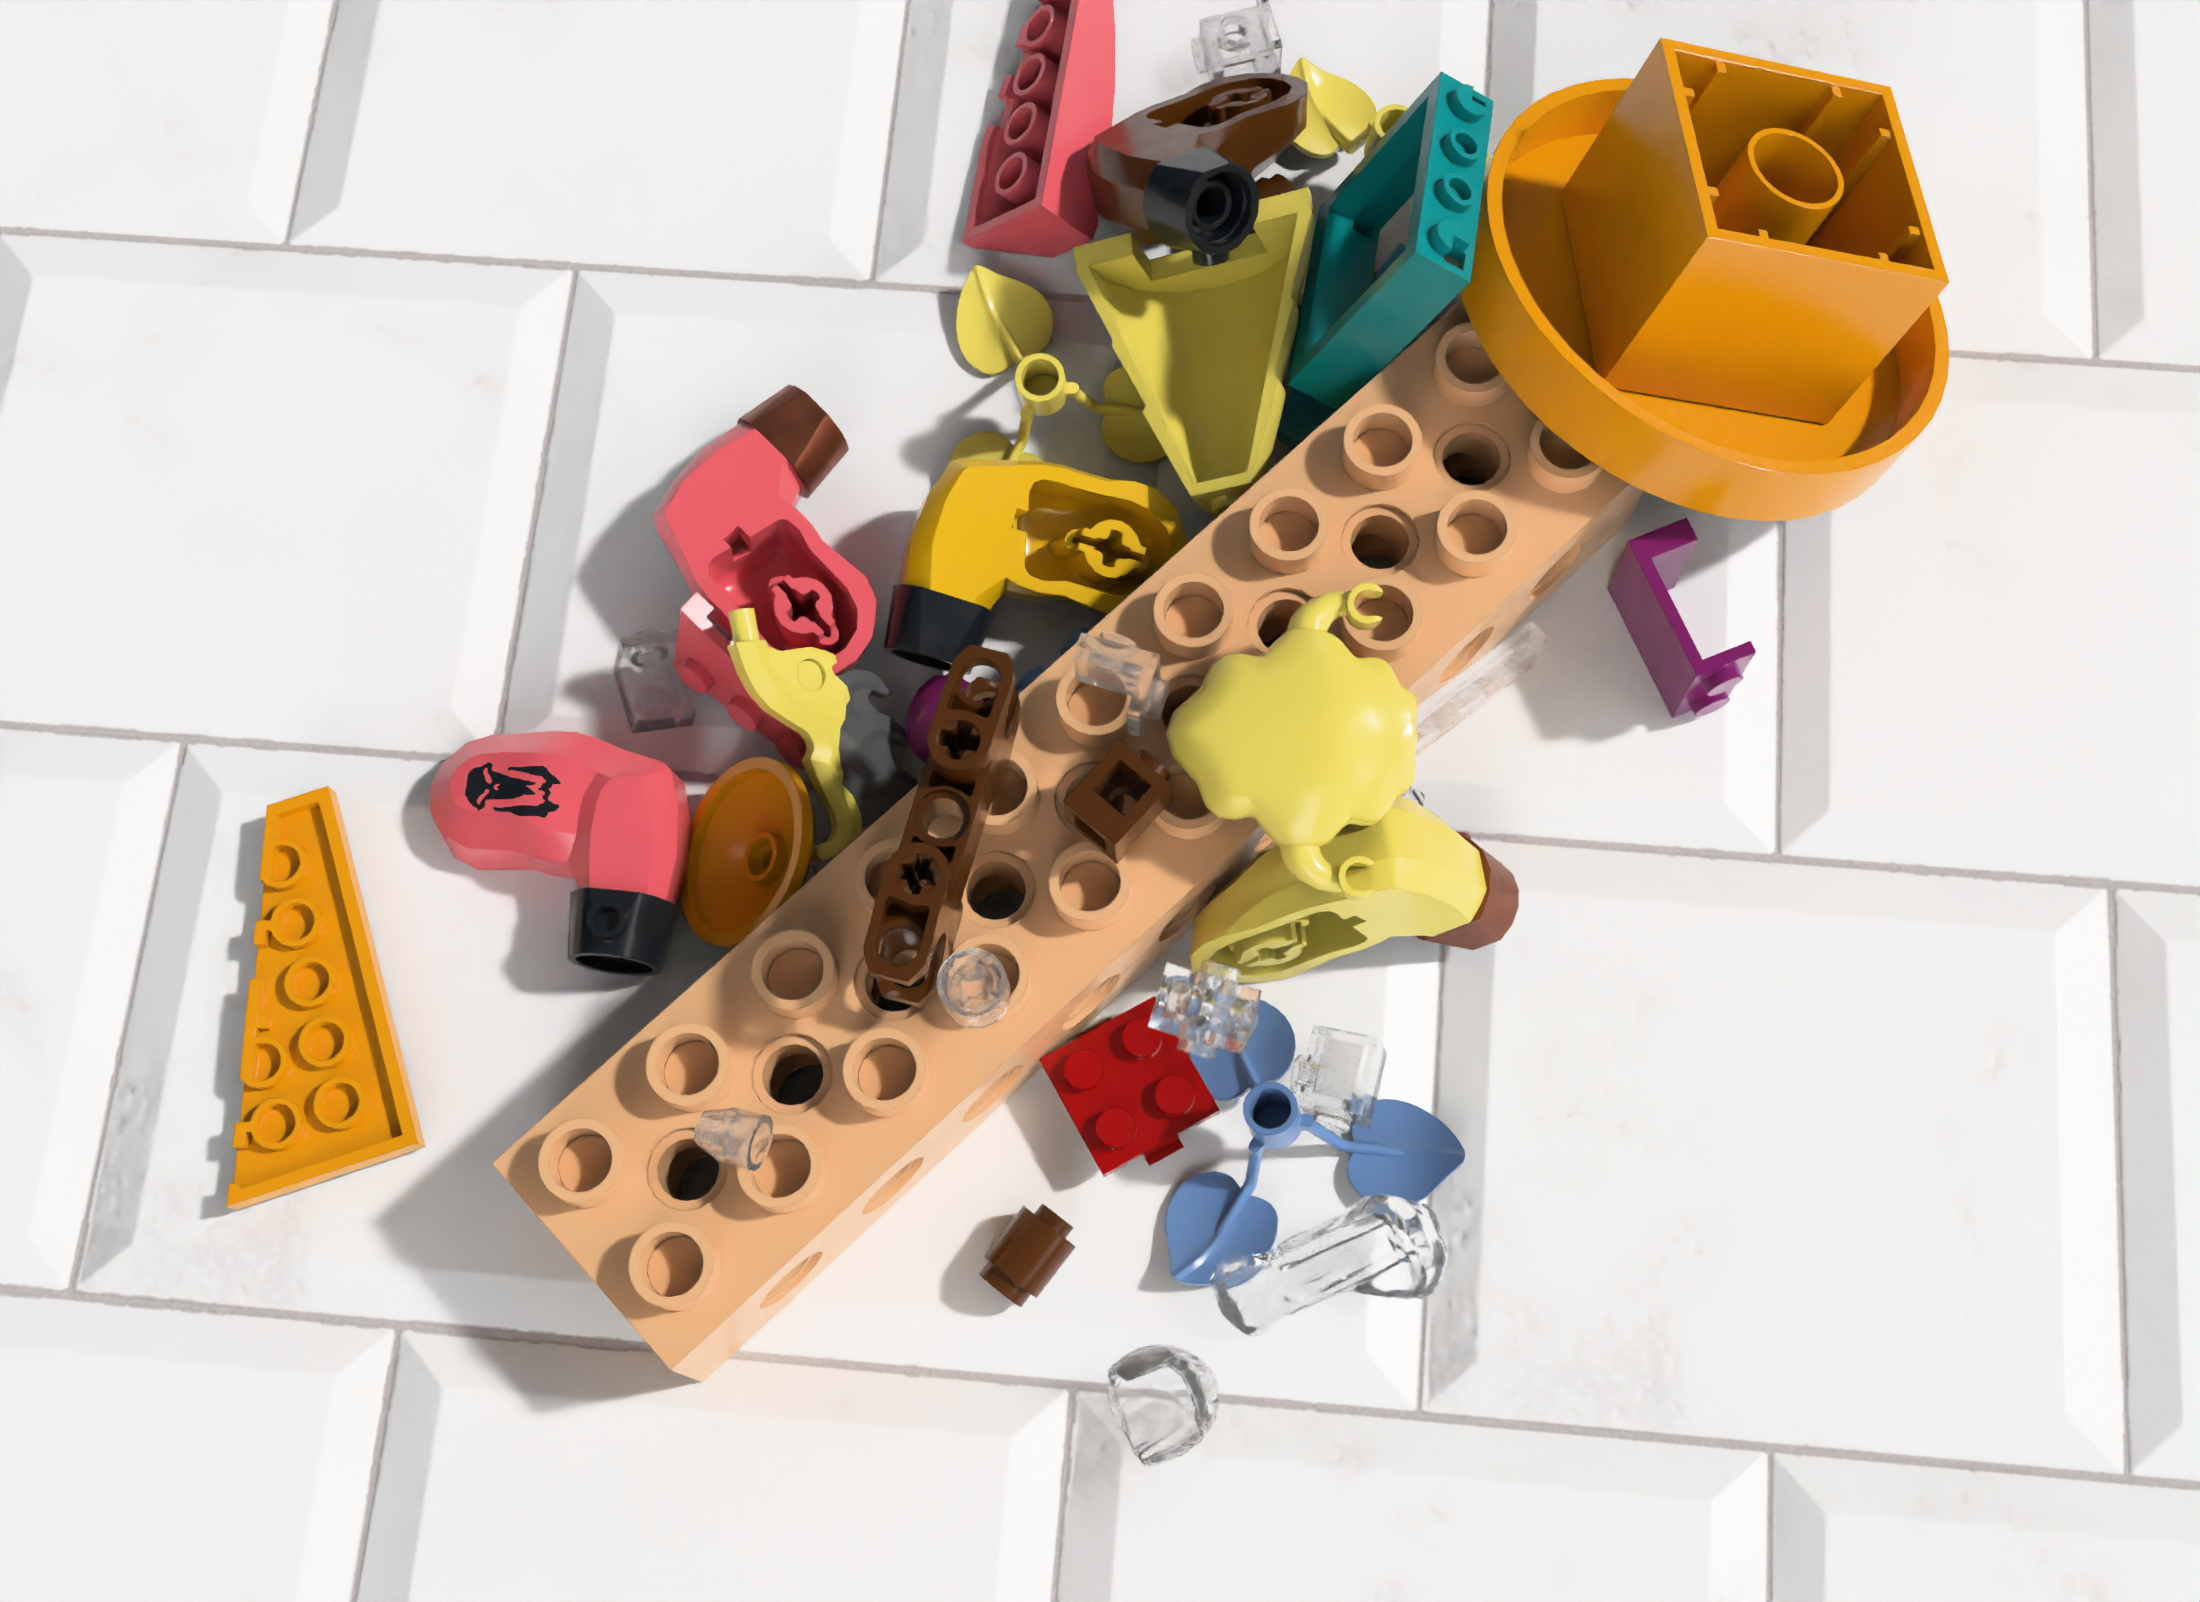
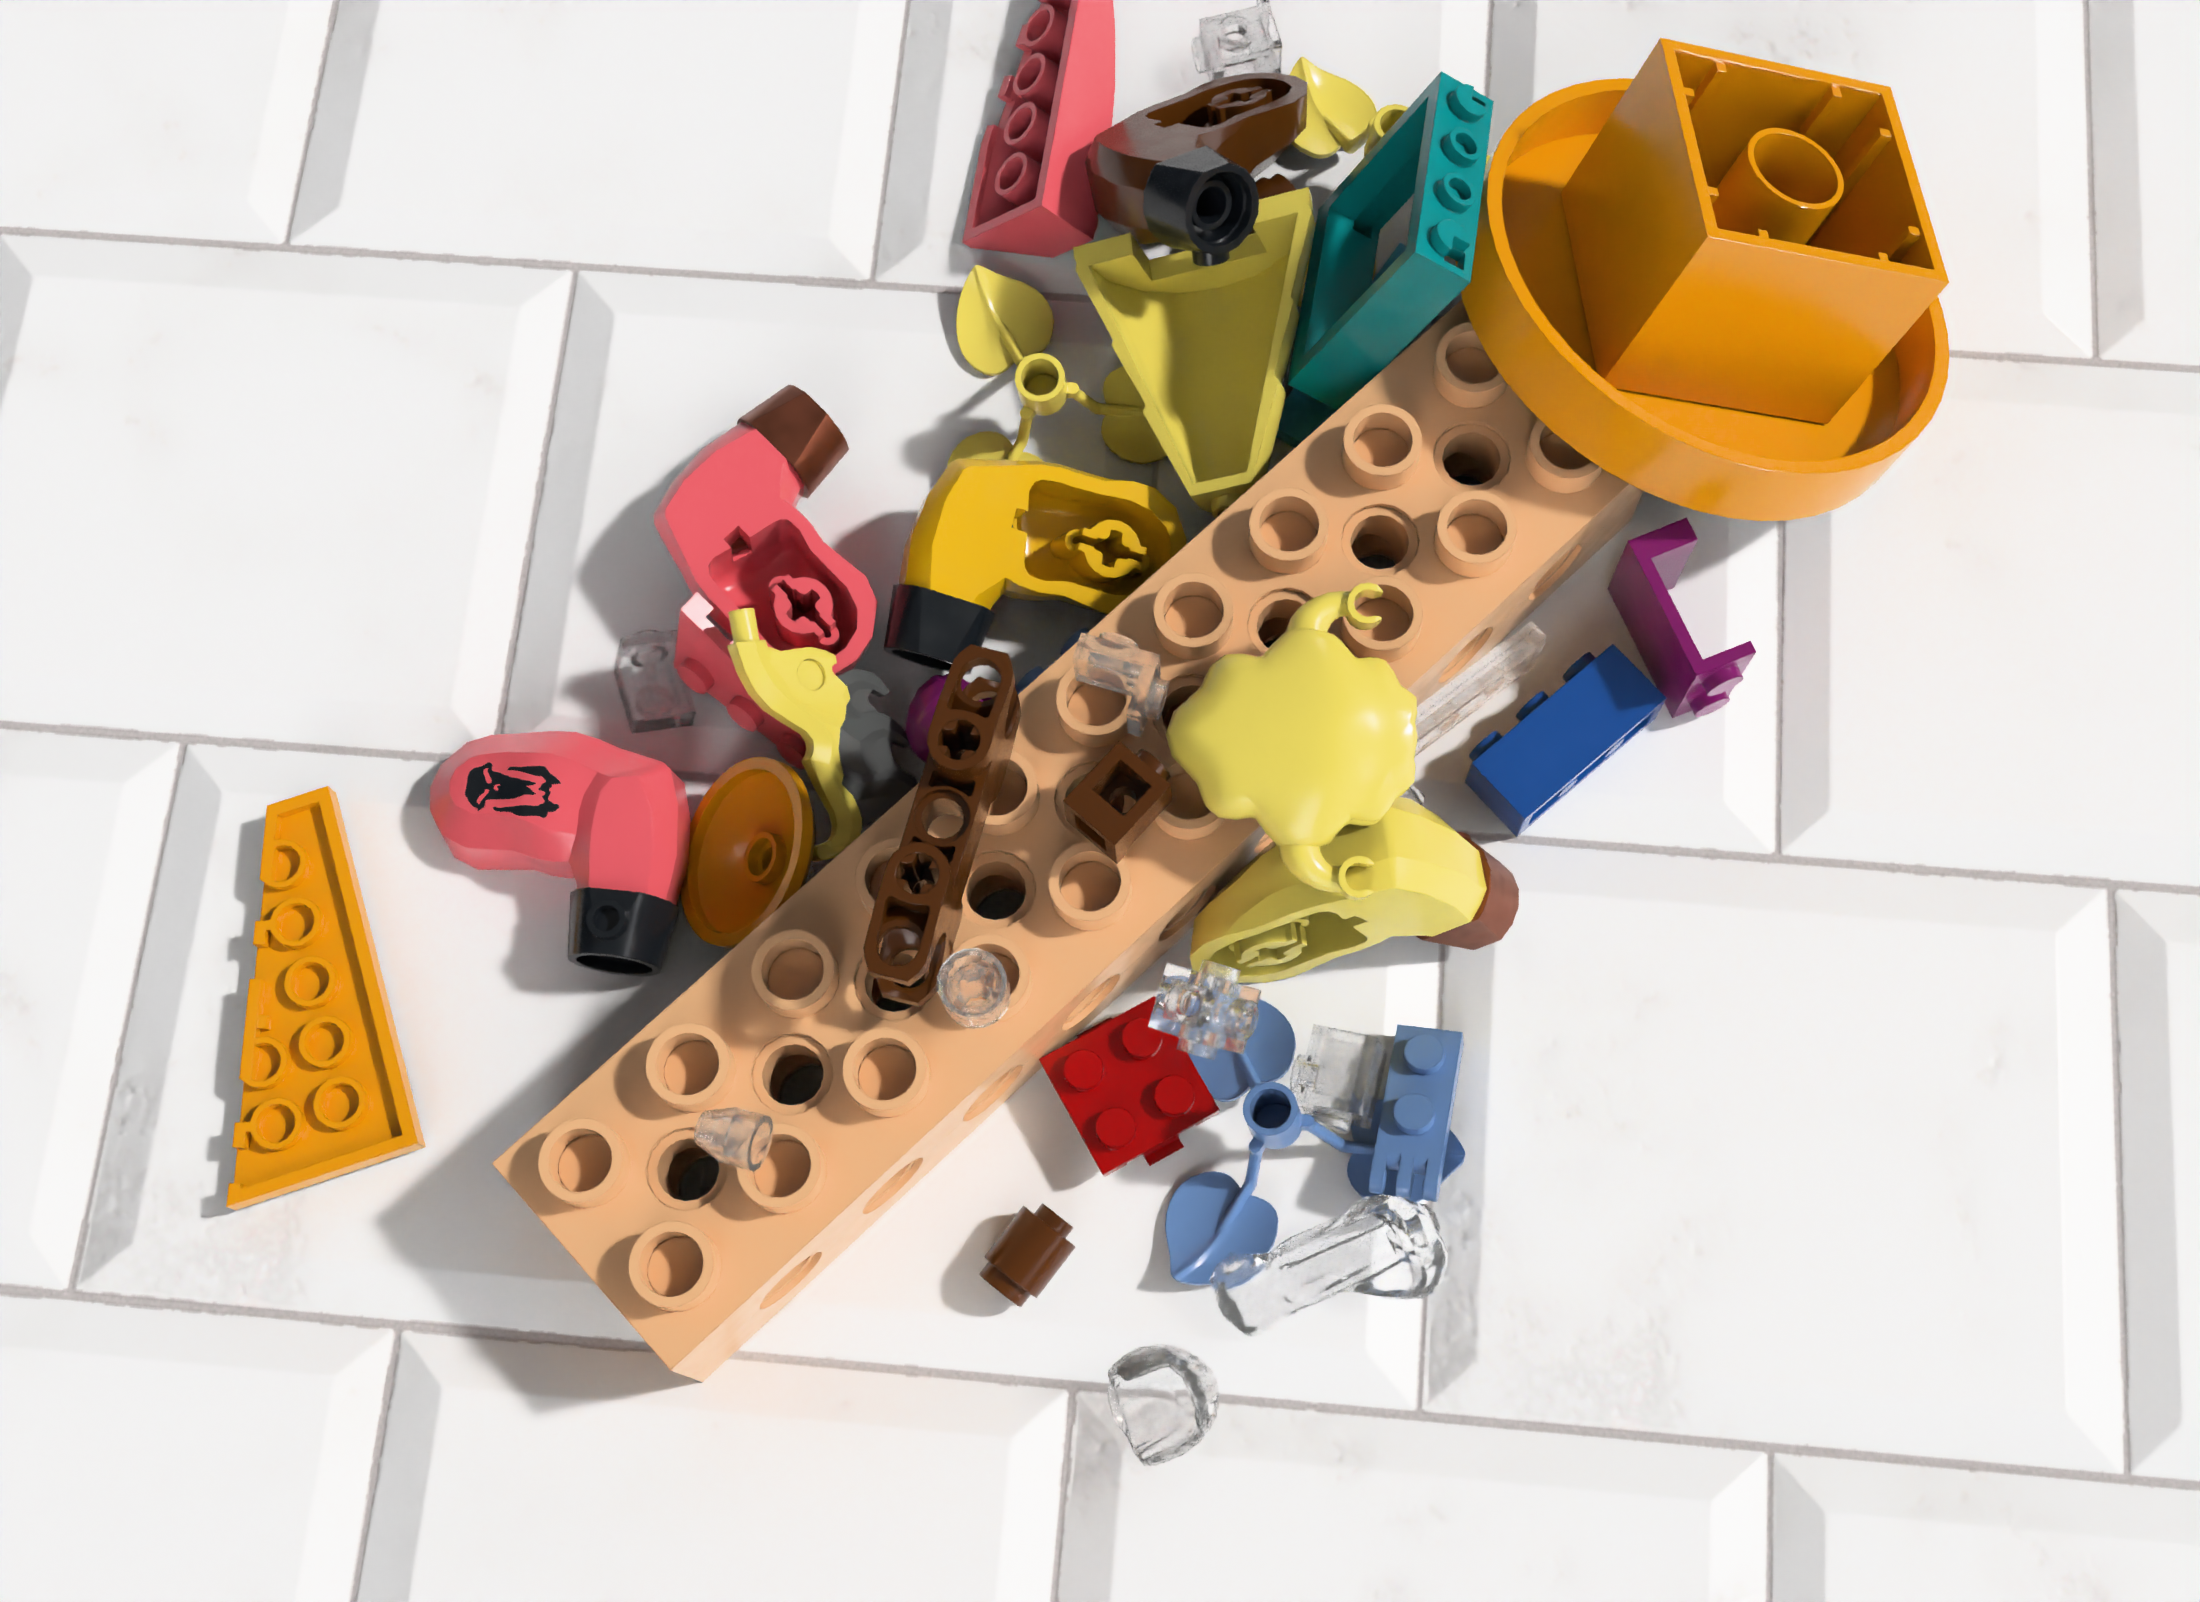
none -> medium blue hinge [1369,1024,1464,1202]
none -> blue brick [1465,644,1667,837]

